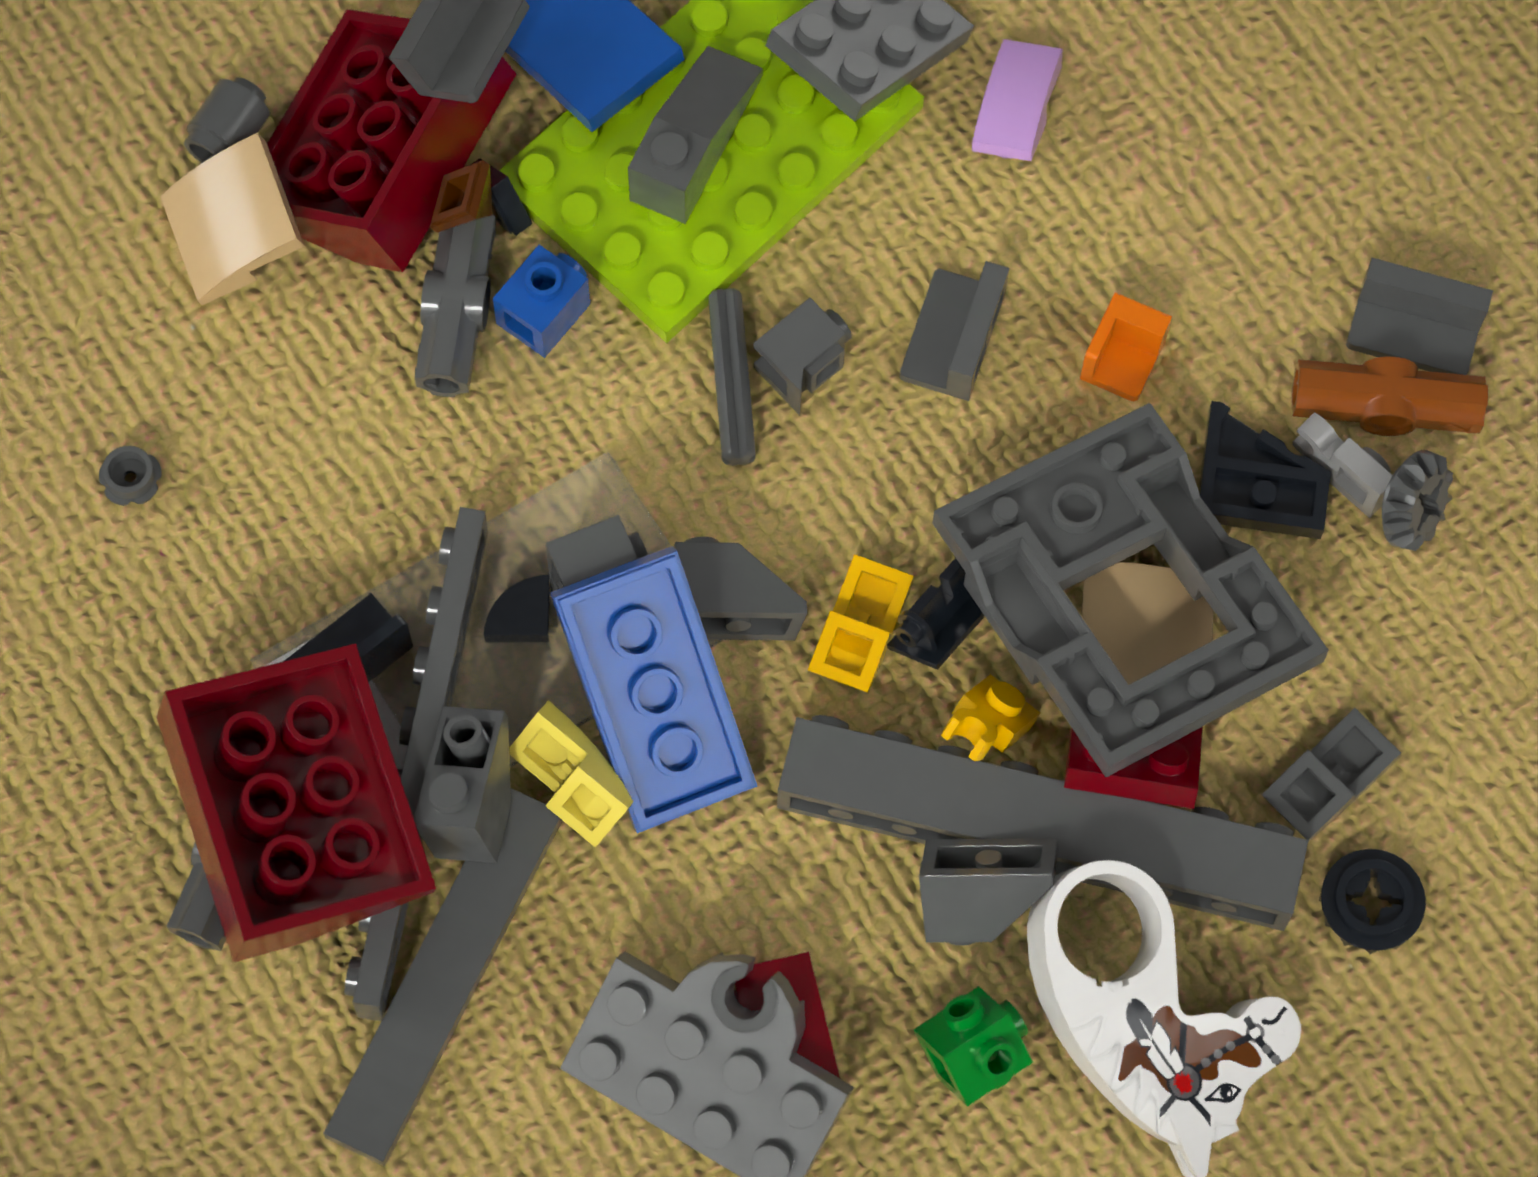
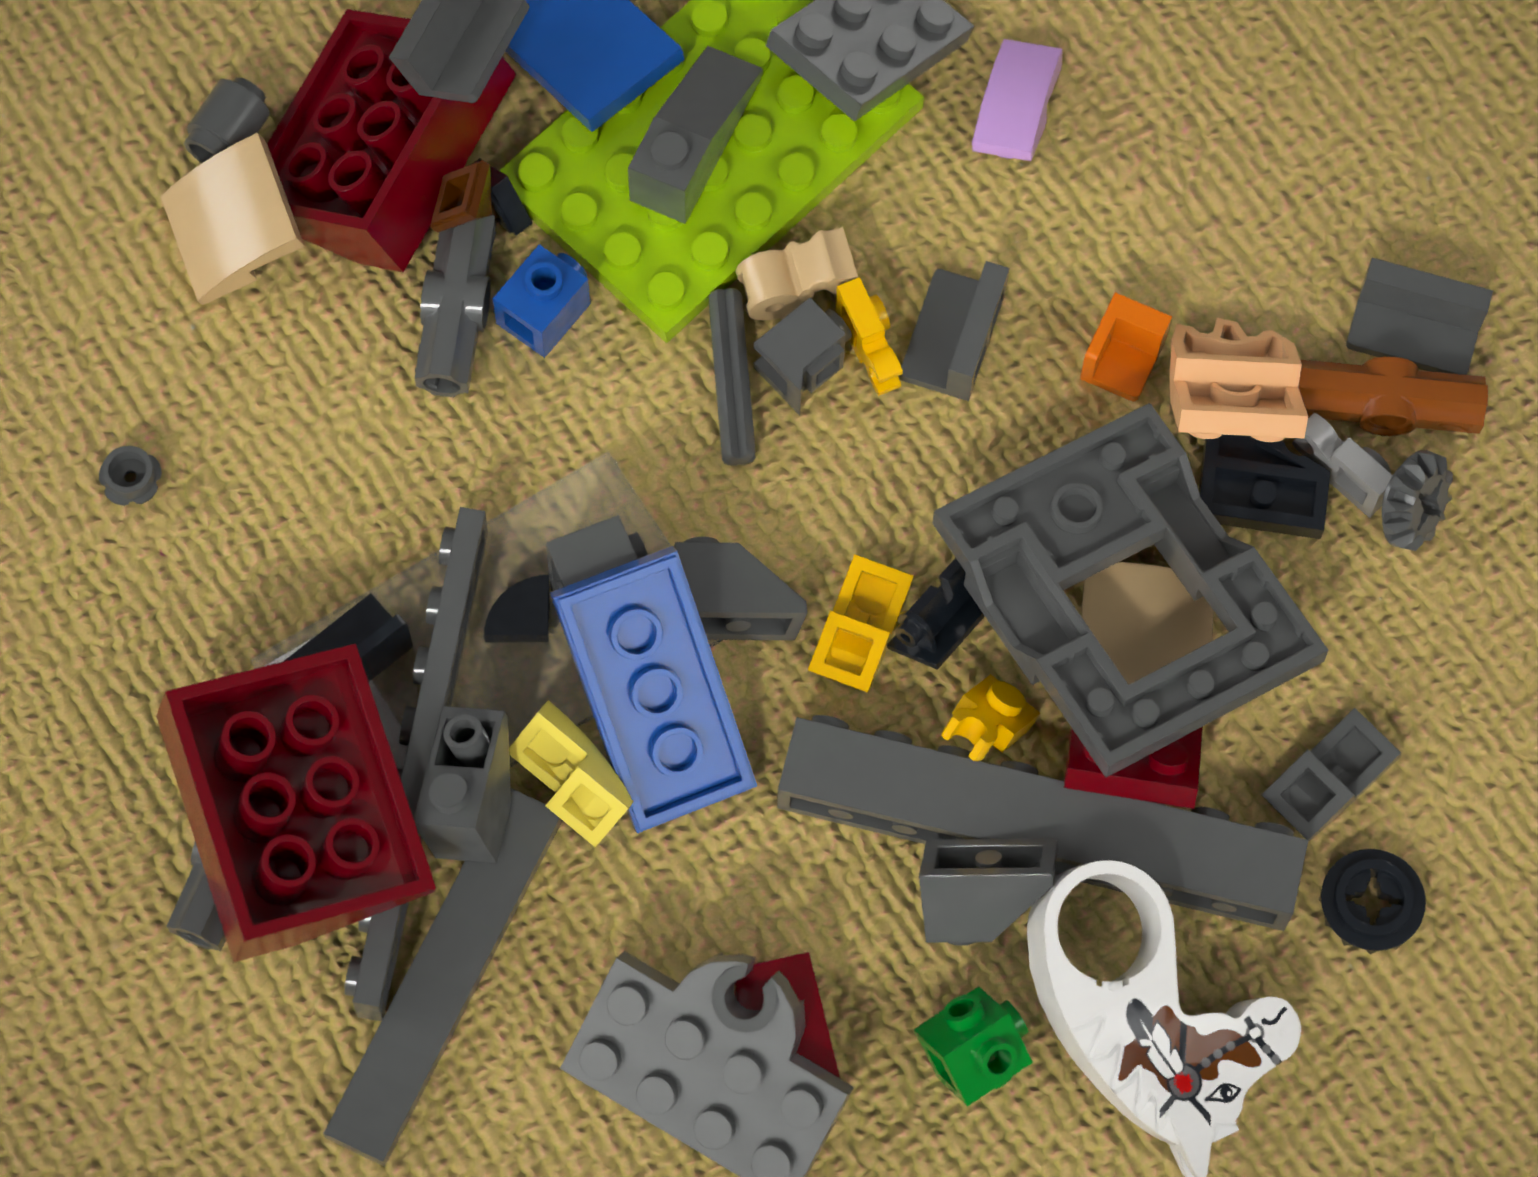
none -> tan leg [736,227,858,320]
none -> yellow plate [835,277,903,396]
none -> light nougat plate [1170,318,1308,442]

